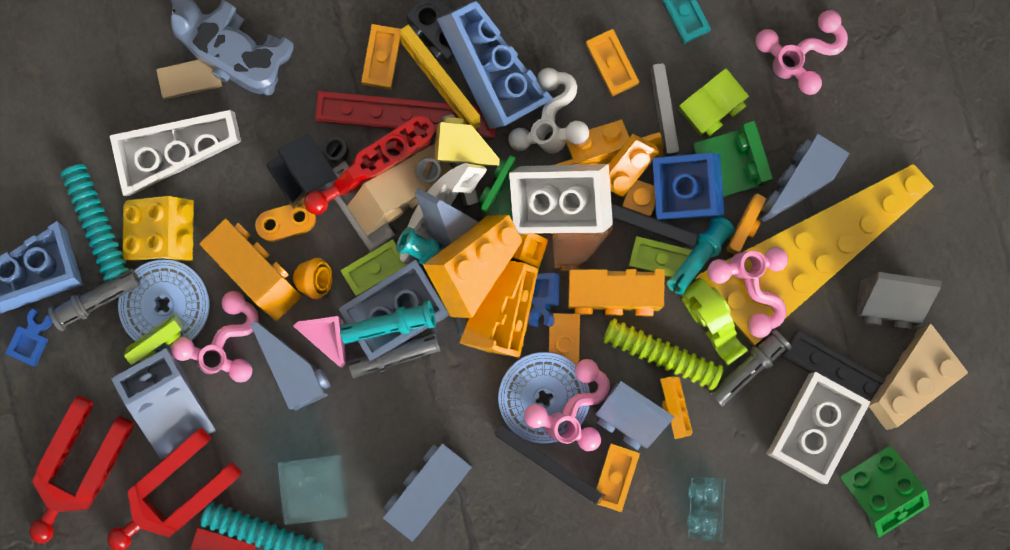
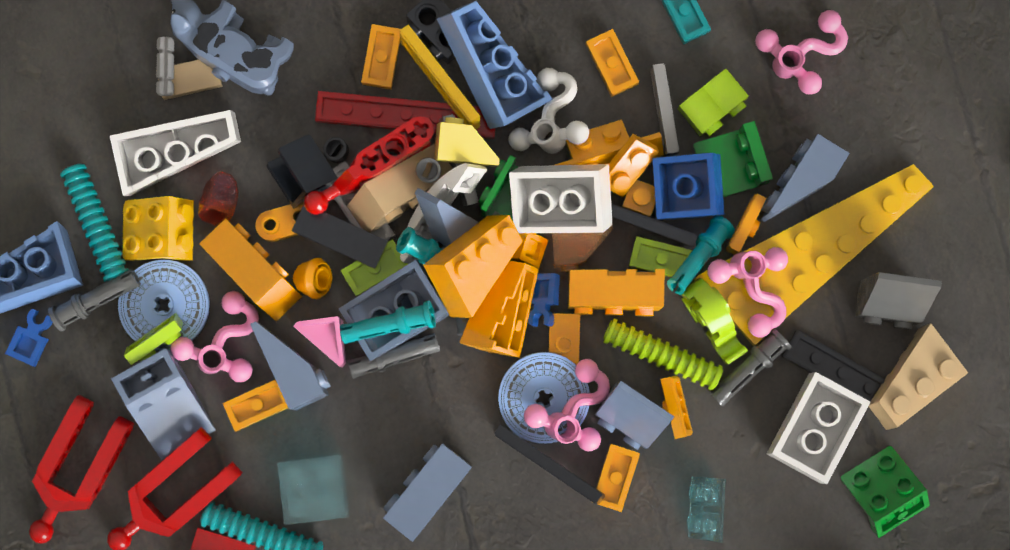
none -> light grey axle [156,37,174,96]
none -> clear red rock [198,171,239,226]
none -> light orange plate [222,380,288,432]
none -> black tile [292,205,388,270]

